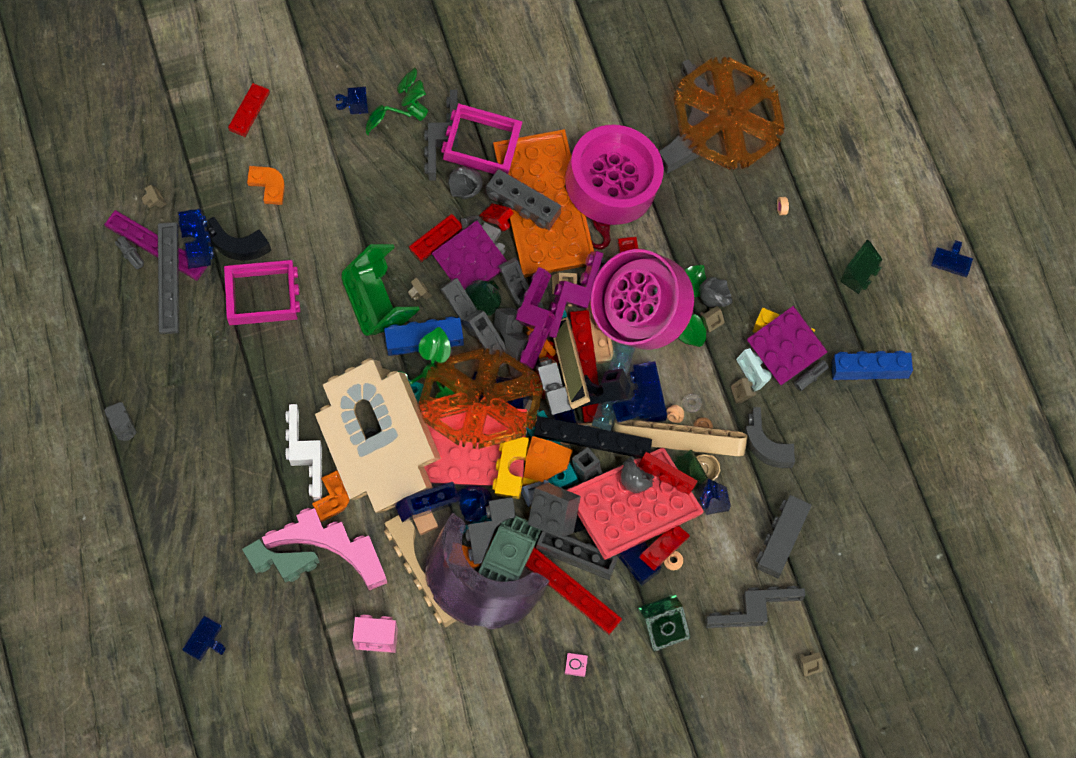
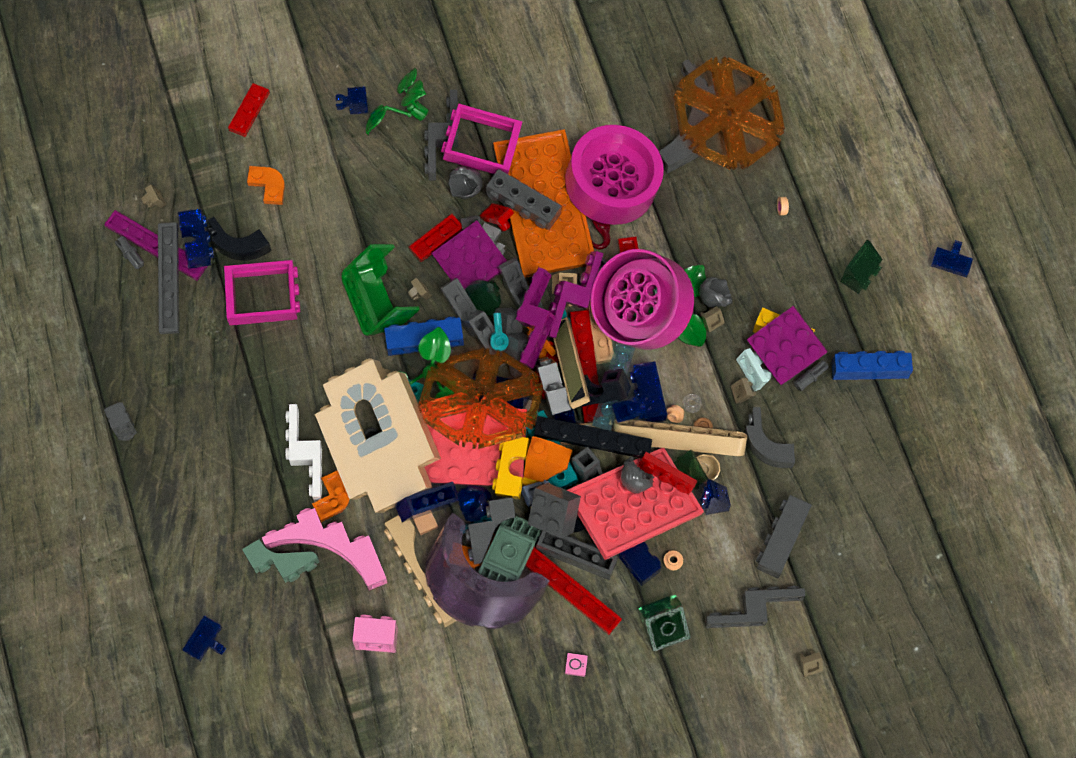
red plate [639,526,690,570] -> none
none -> teal plate [490,312,509,351]

